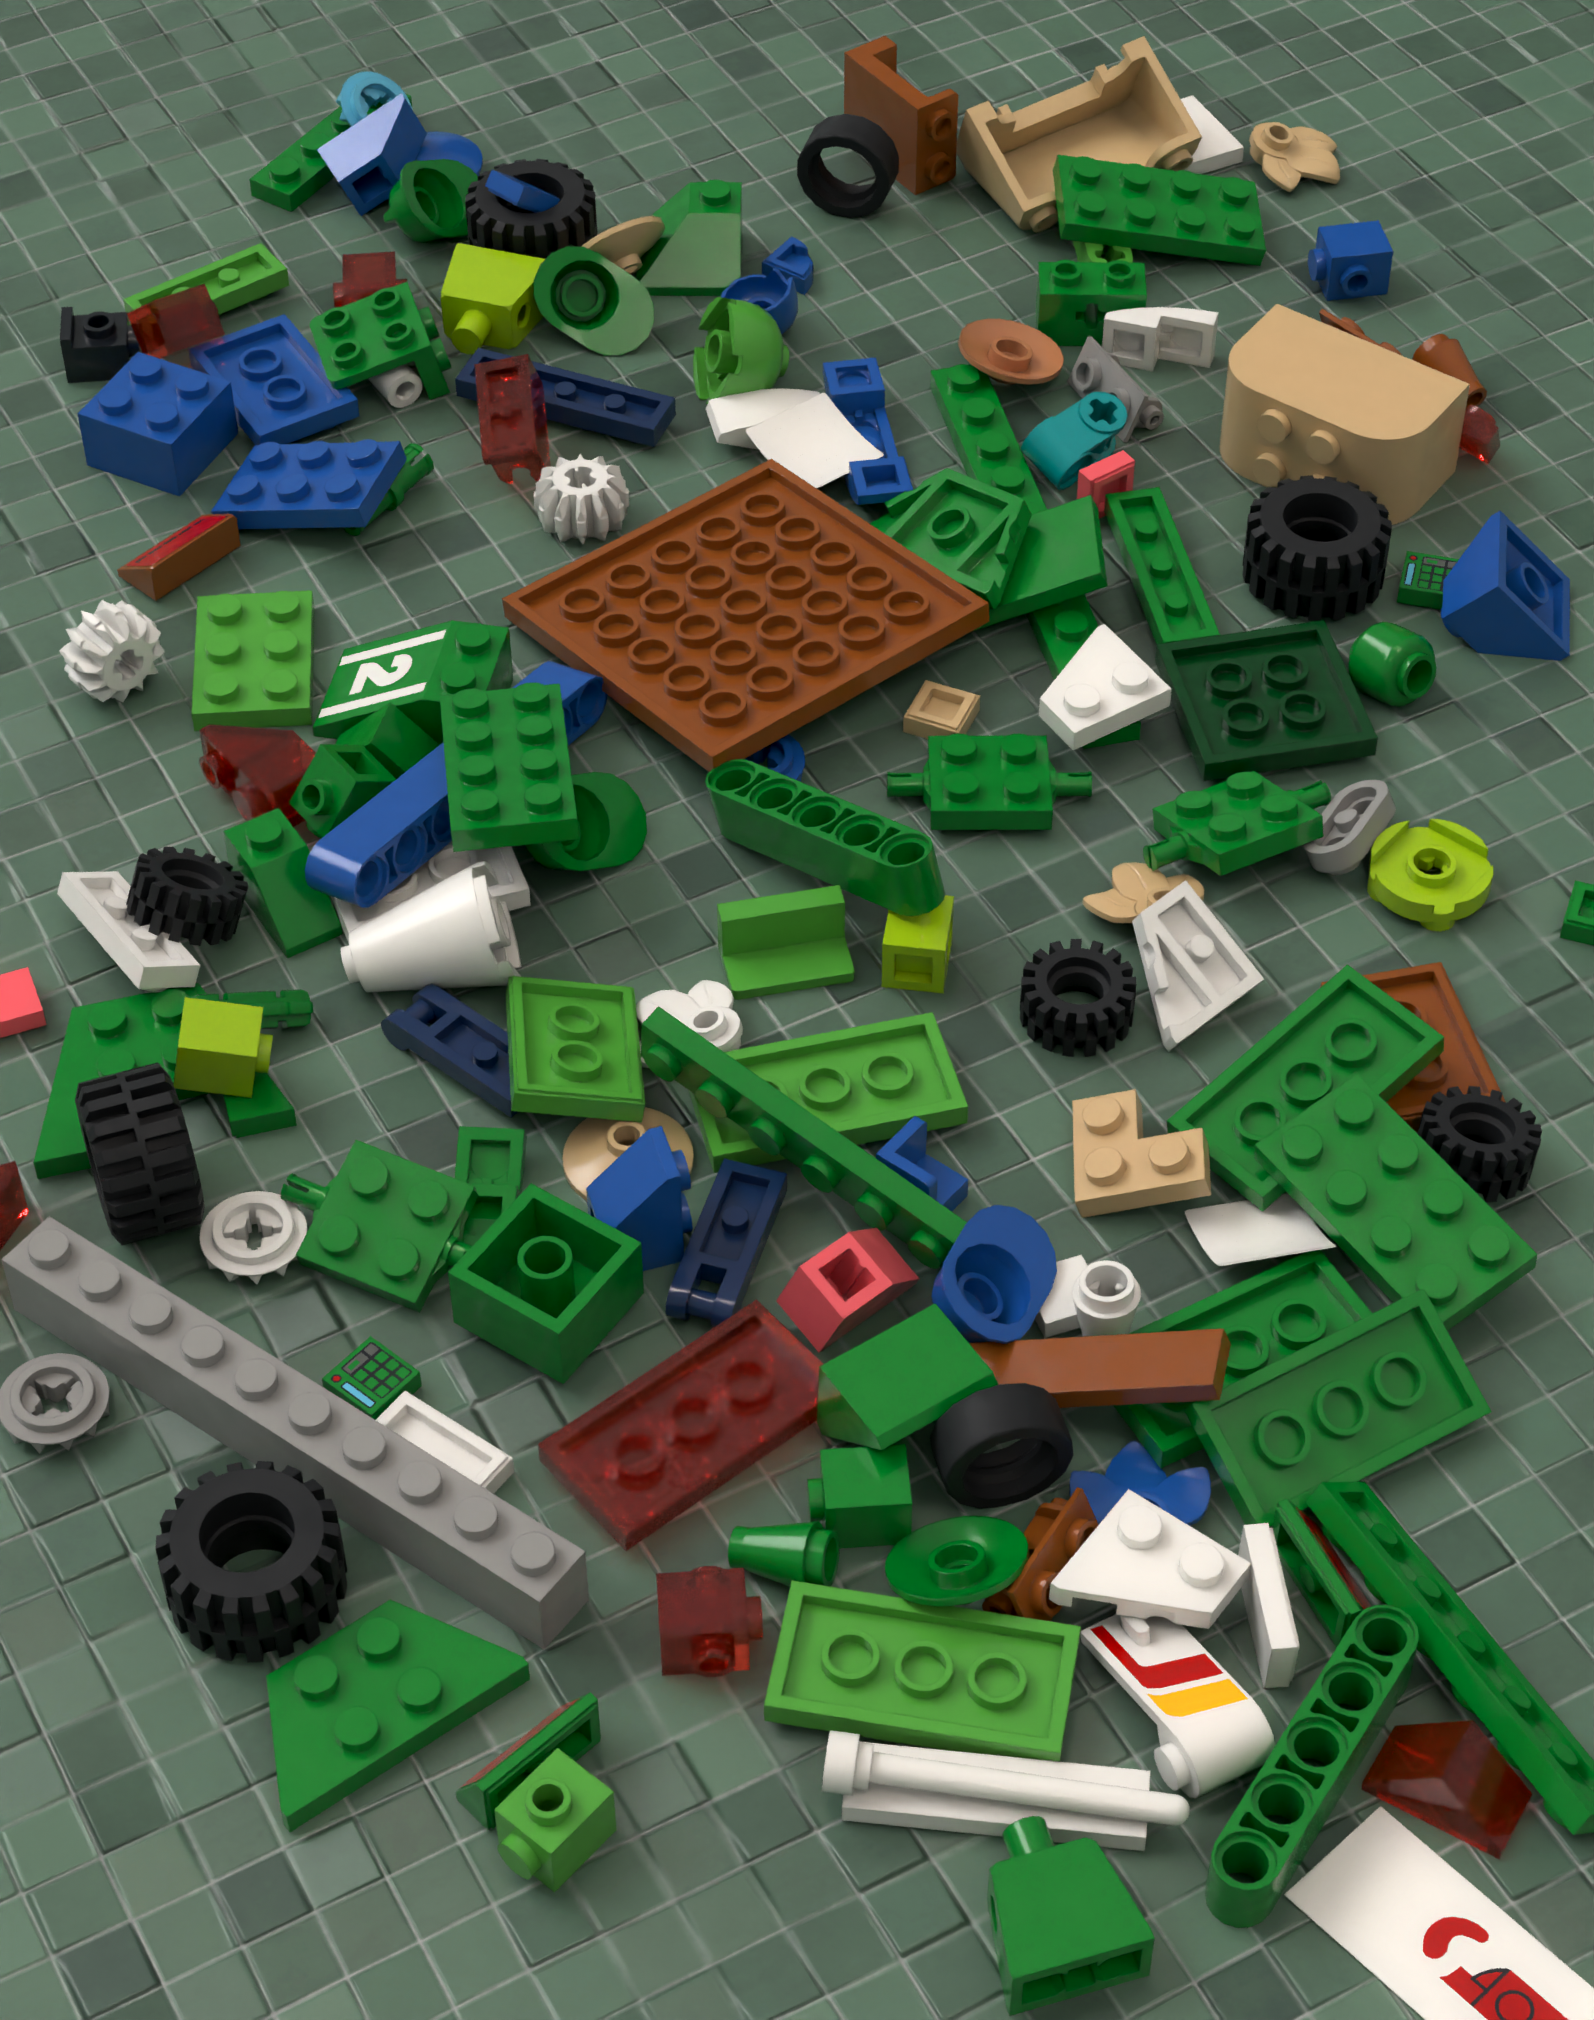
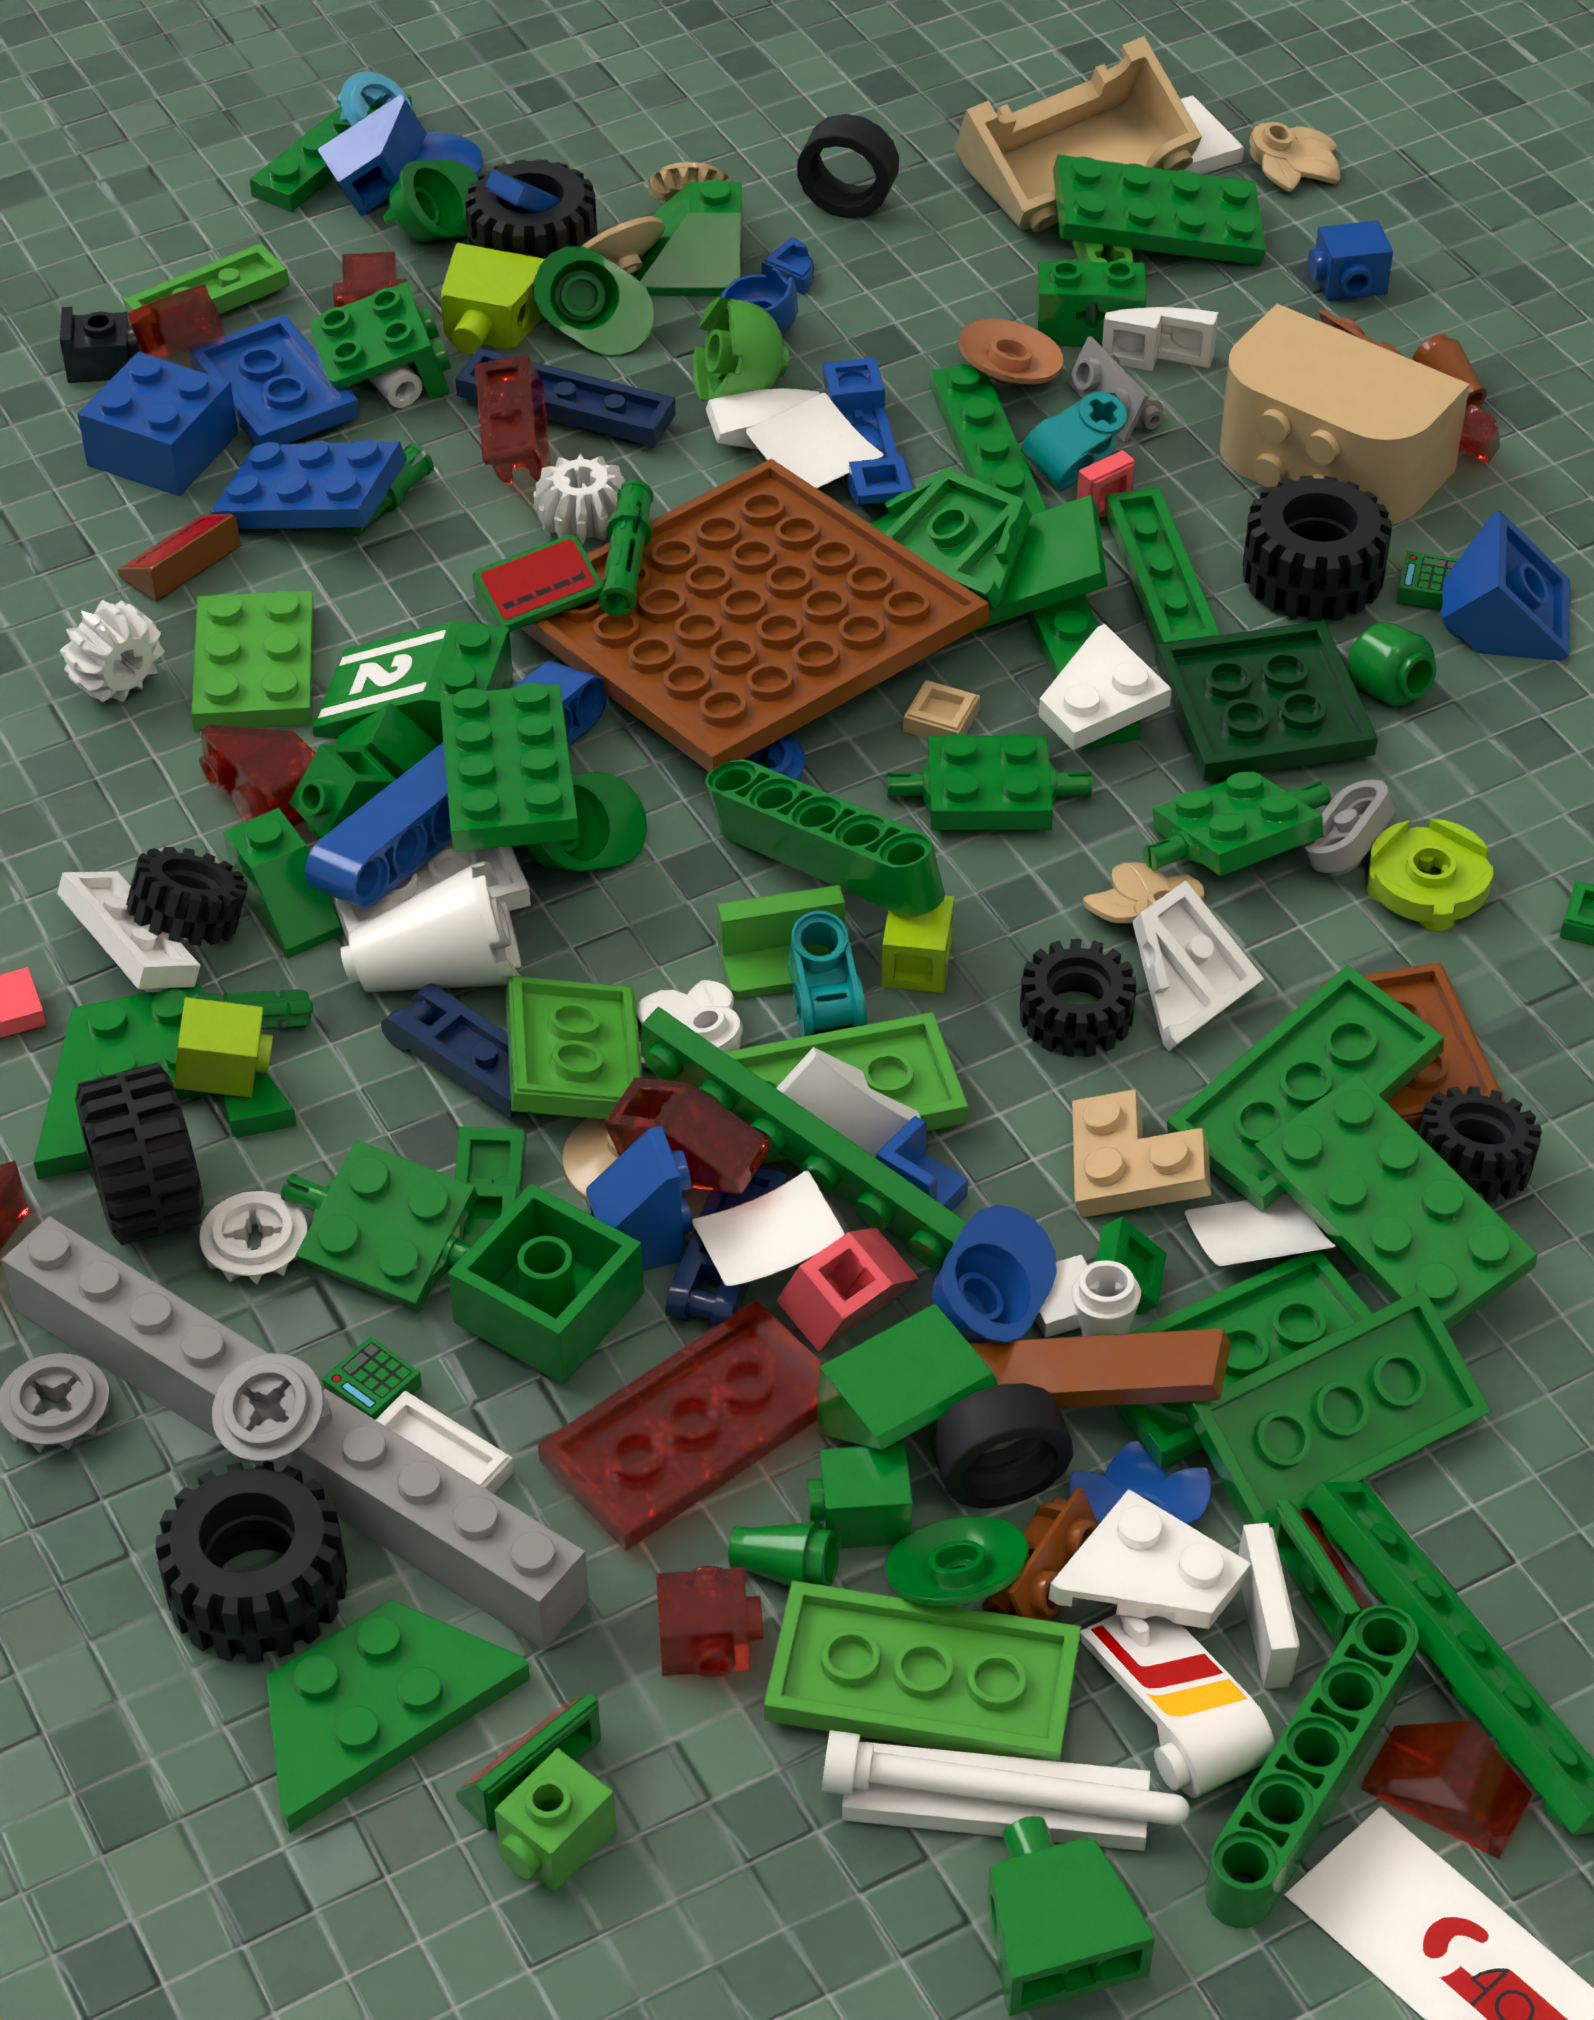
dark orange panel [844,36,958,195] -> none
none -> light grey gear [212,1353,327,1466]
none -> slope [472,534,603,632]
none -> green pin [599,480,654,617]
none -> clear red slope [604,1077,771,1194]
none -> tan gear [649,162,731,204]
none -> white sticker [692,1171,845,1286]
none -> white slope [776,1047,921,1158]
none -> teal piece [788,911,867,1037]
none -> green plate [1096,1217,1167,1315]

